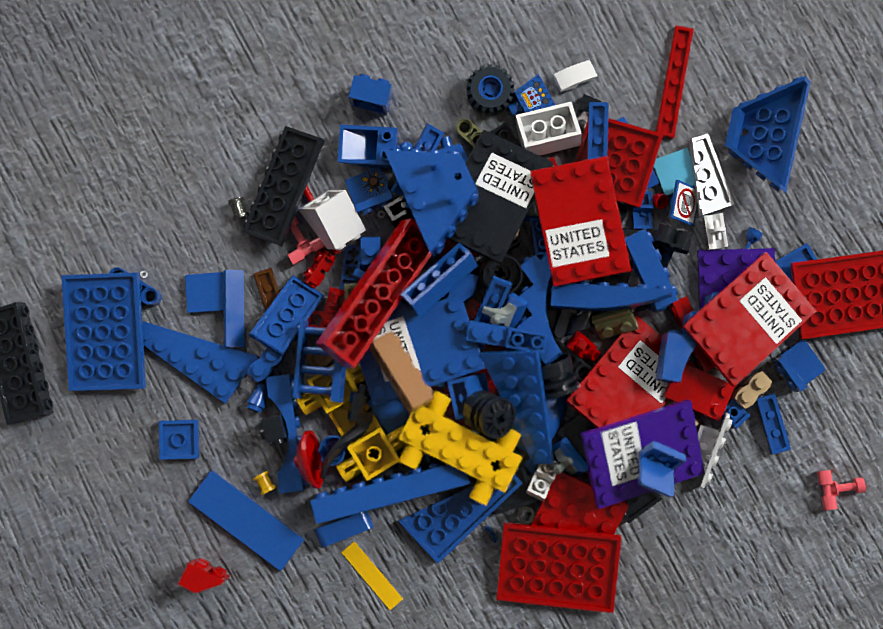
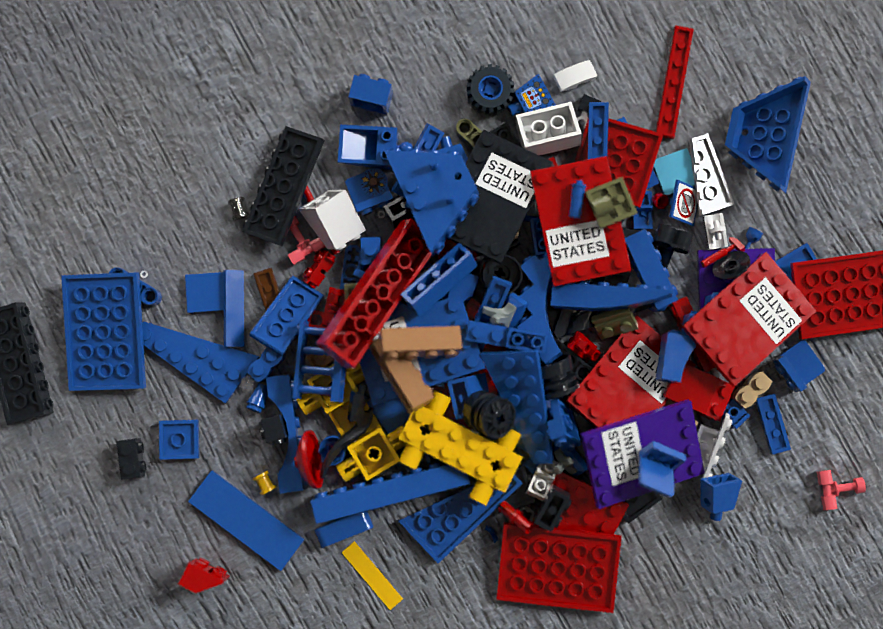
none -> black brick [116,438,147,480]
none -> medium nougat brick [378,326,462,360]
none -> red pin [498,501,535,534]
none -> black brick [534,484,572,533]
none -> blue plate [547,399,581,451]
none -> blue piece [569,180,586,218]
none -> olive plate [585,177,637,229]
none -> red piece [700,237,745,268]
none -> blue torso [700,473,742,521]
none -> black dish [712,251,751,280]

